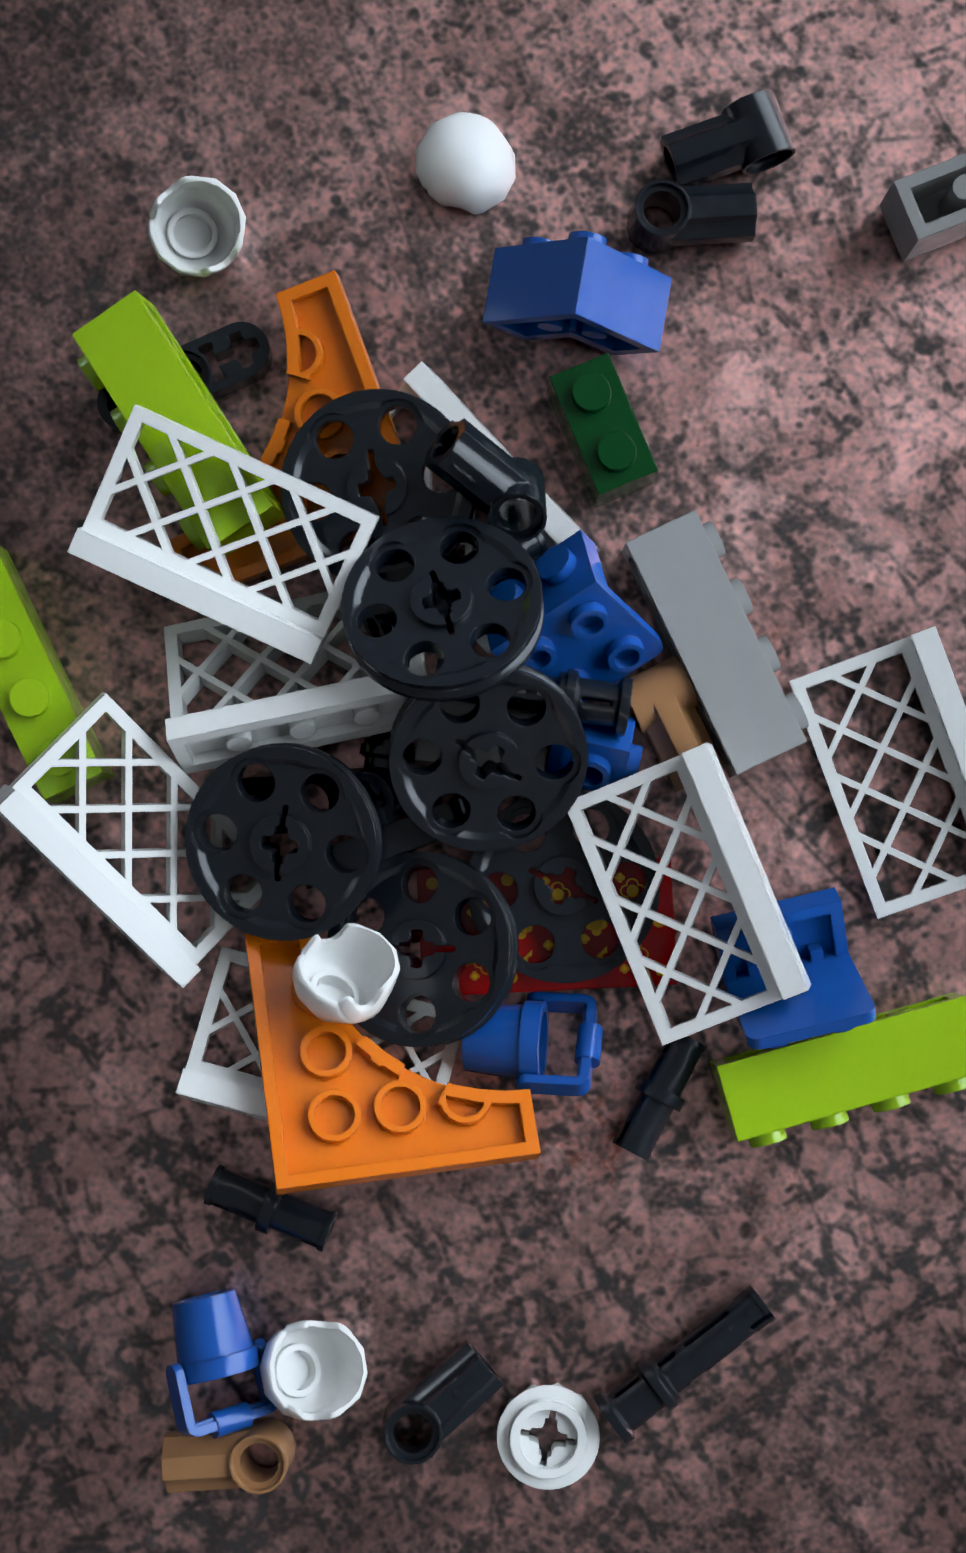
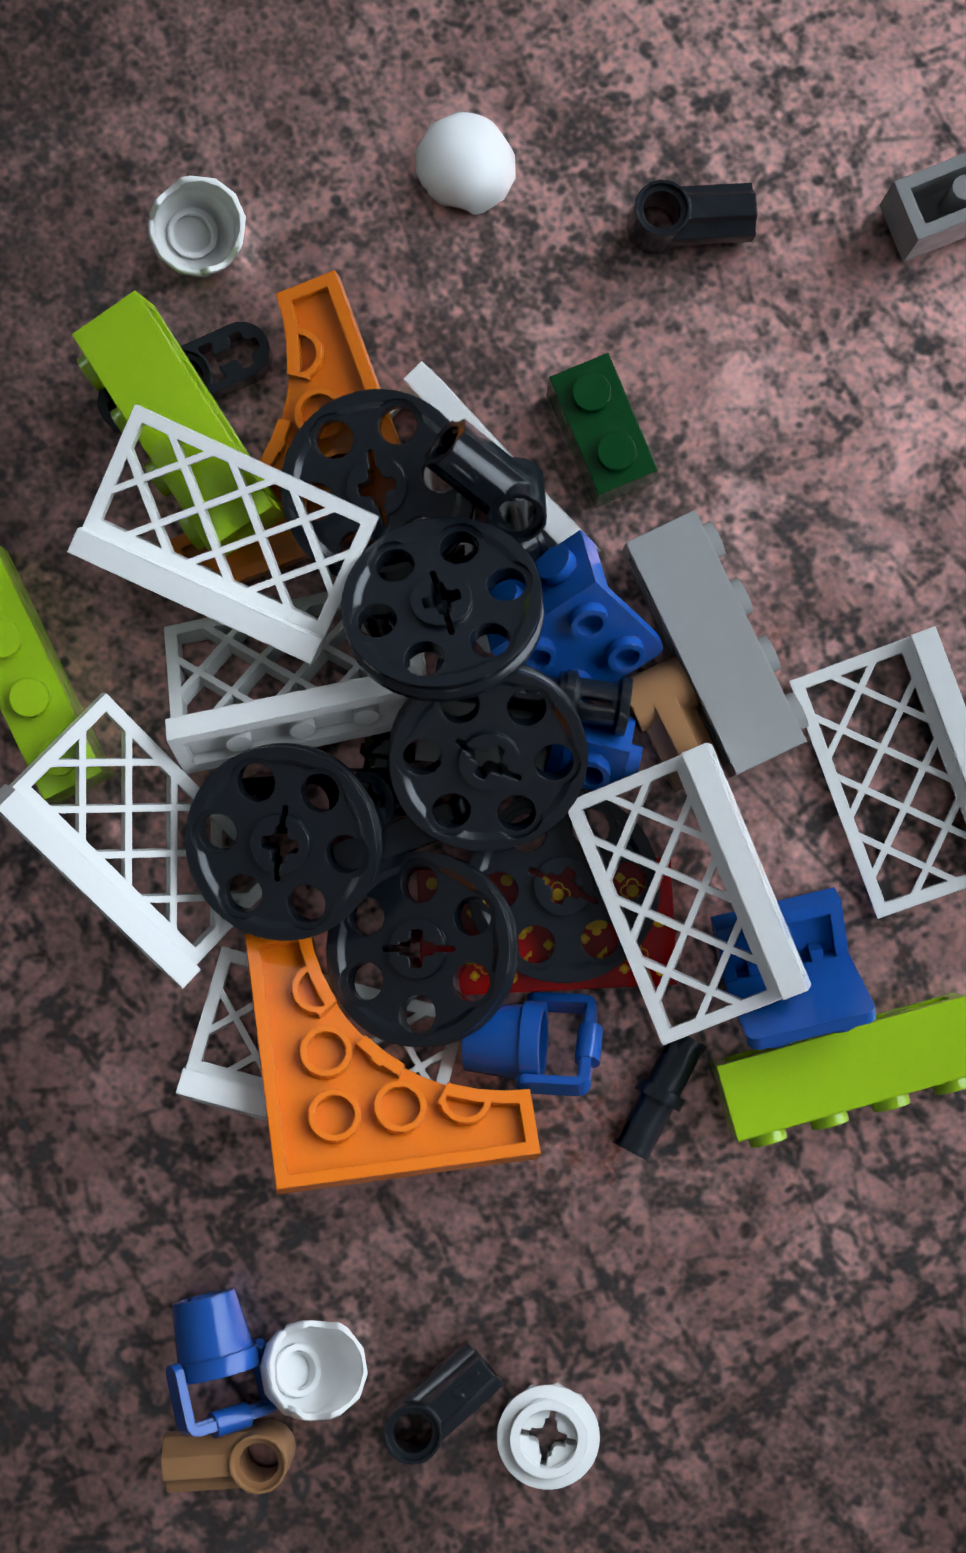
black pin [204,1164,338,1252] -> none
white hair [292,923,400,1024] -> none
blue brick [482,231,672,355] -> none
black pin [592,1285,776,1445] -> none
black piece [660,90,796,186] -> none

